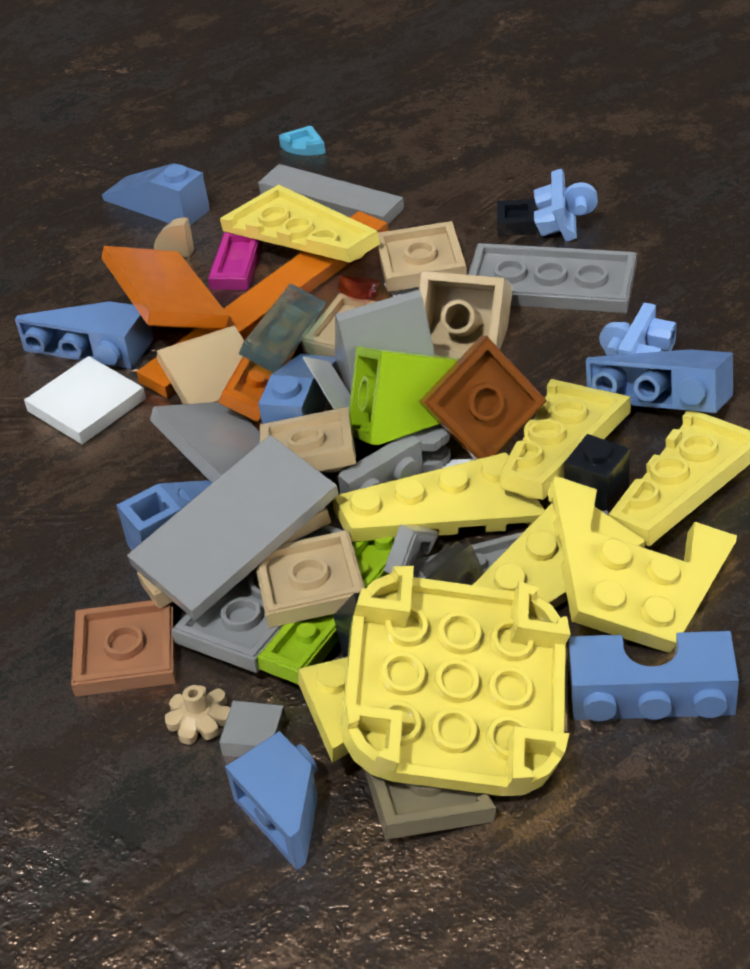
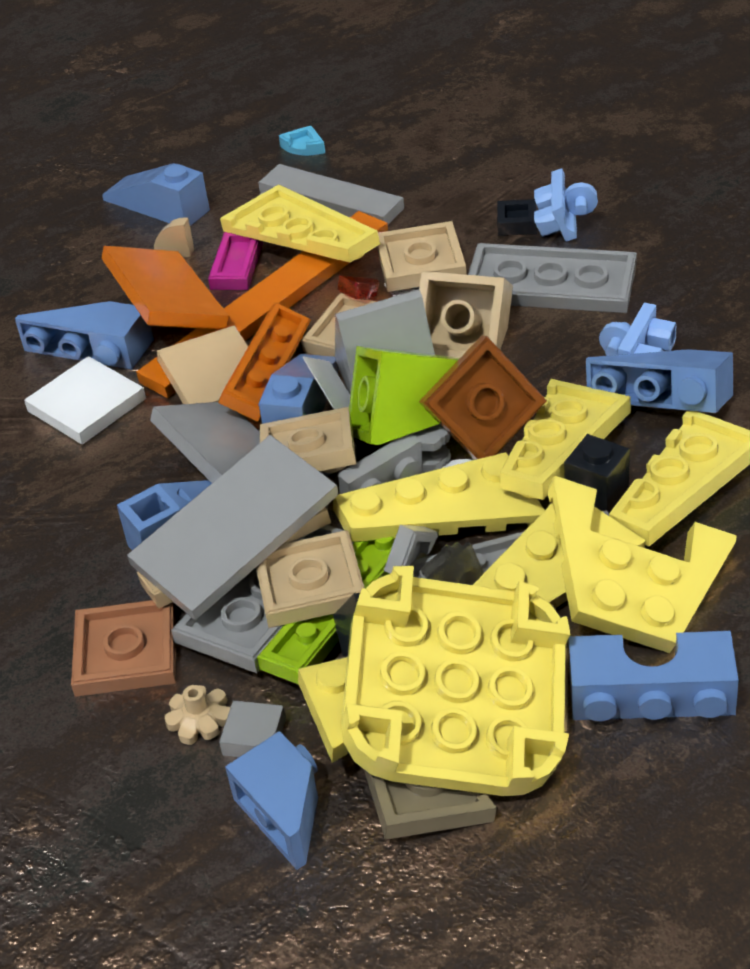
clear light blue tile [239,284,326,373] -> none

